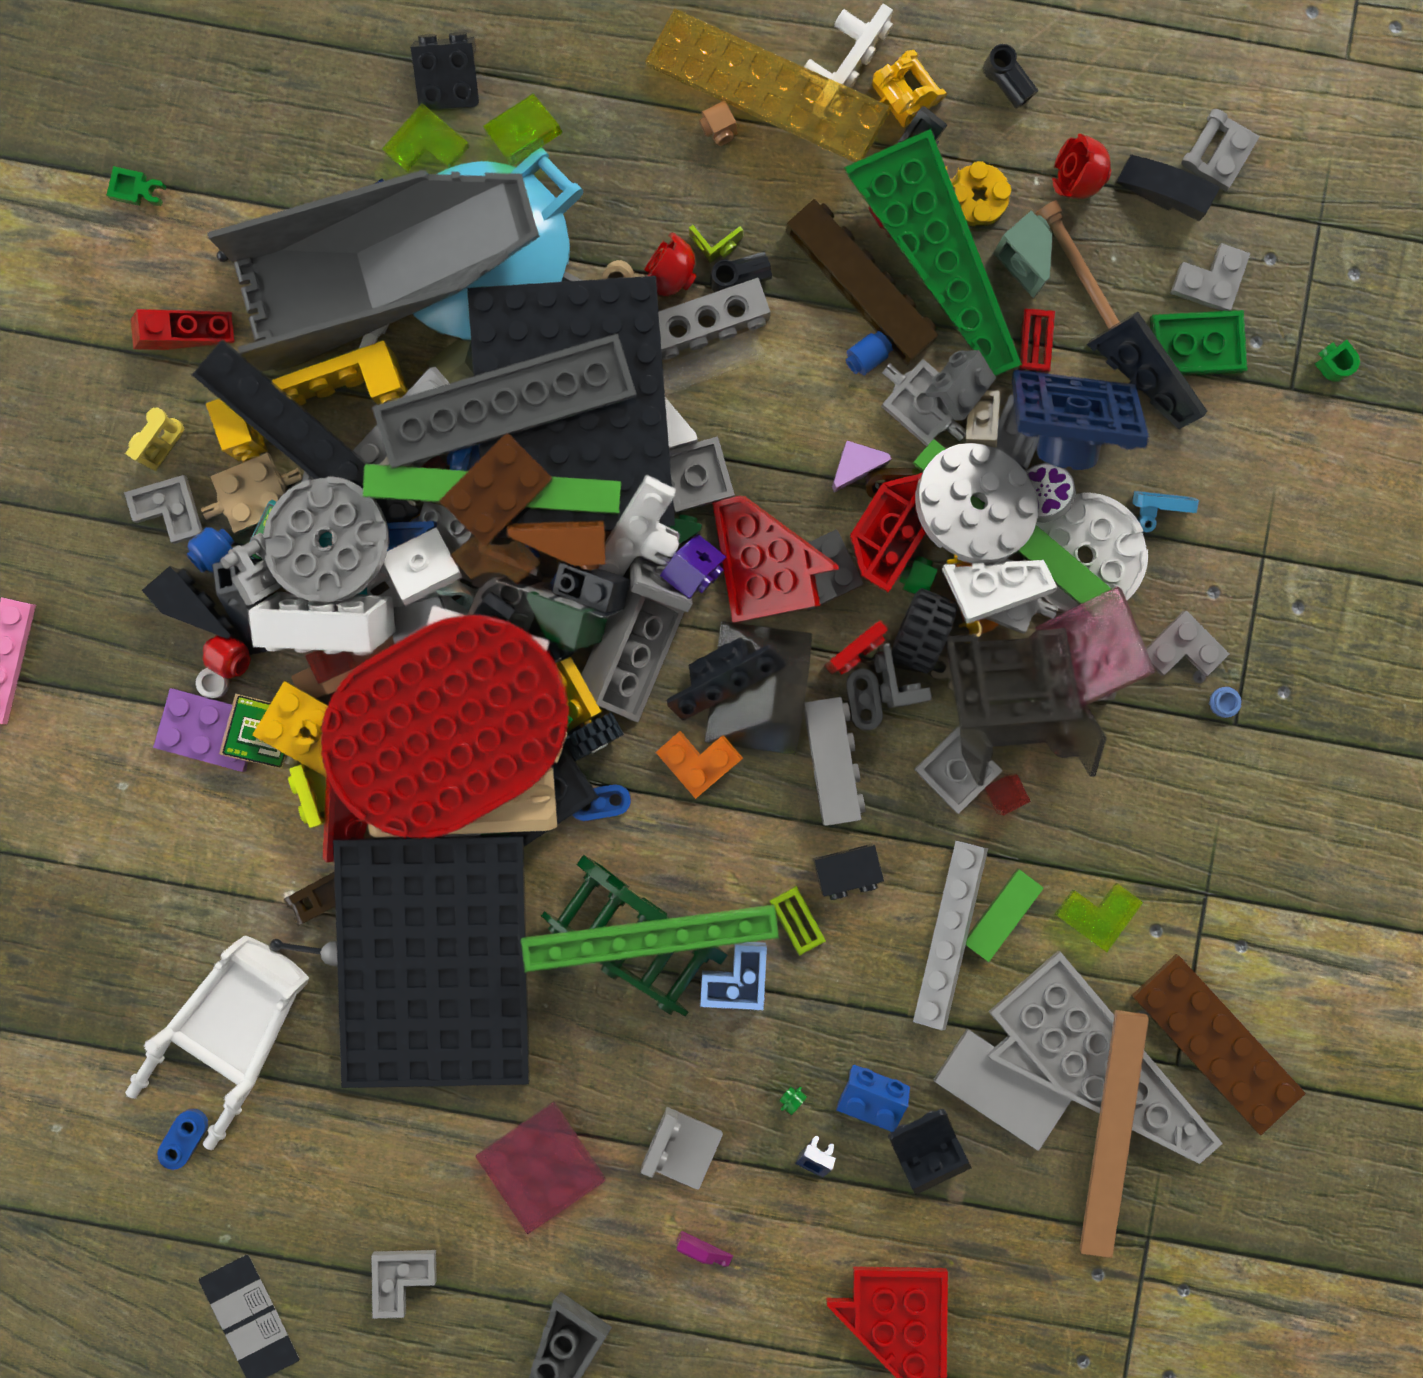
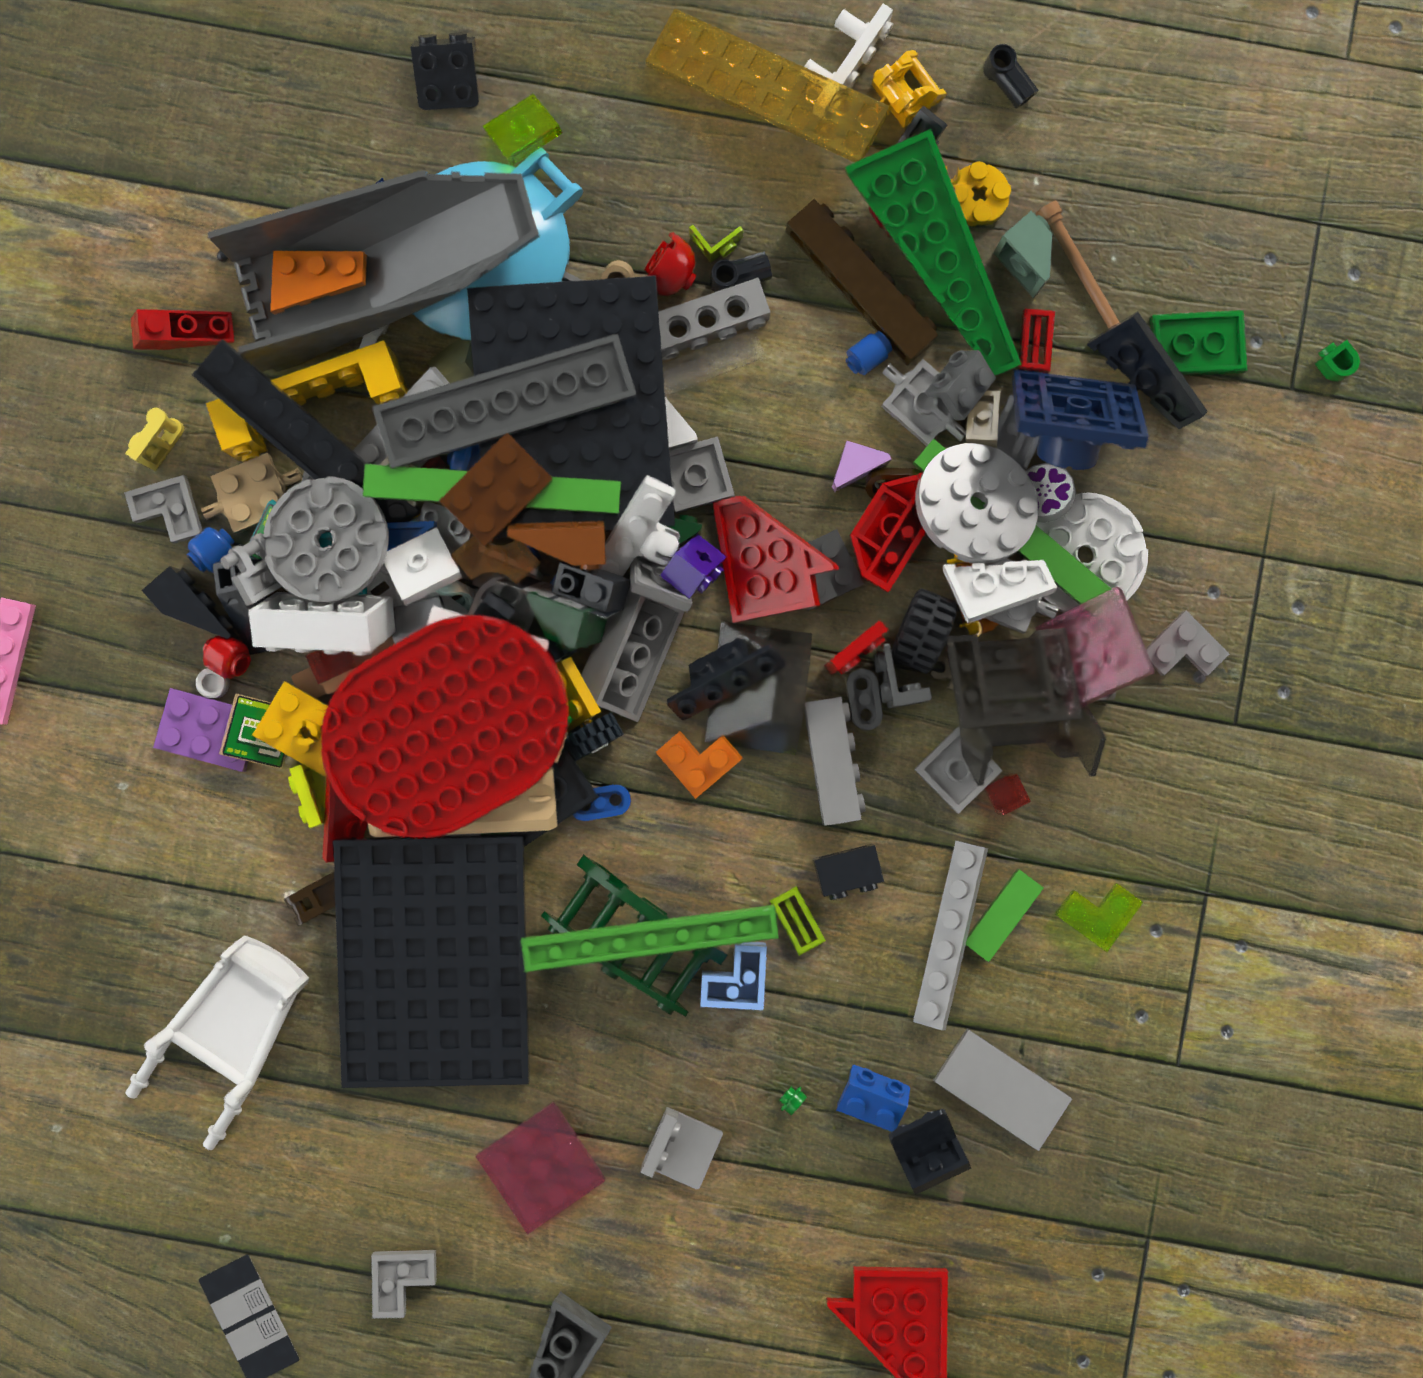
green plate [106,166,166,206] -> none
blue plate [157,1109,208,1170] -> none
hinge [270,939,337,967] -> none
clear neon green plate [382,103,470,172] -> none
magenta tile [676,1231,733,1267] -> none
medium nougat plate [699,101,737,146] -> none
tile [795,1136,836,1178] -> none
green plate [899,555,938,595] -> none
light grey wing [987,951,1223,1164] -> none
red cylinder [1052,134,1111,199] -> none
medium nougat tile [1079,1010,1149,1258] -> none
black slope [1116,155,1220,221] -> none
reddish brown plate [1131,954,1306,1135] -> none
dark azure piece [1132,491,1199,532] -> none
light grey plate [1170,244,1251,311] -> none
light grey plate [1181,109,1260,192] -> none
medium blue plate [1209,687,1241,718] -> none
none -> orange wing [270,251,367,315]

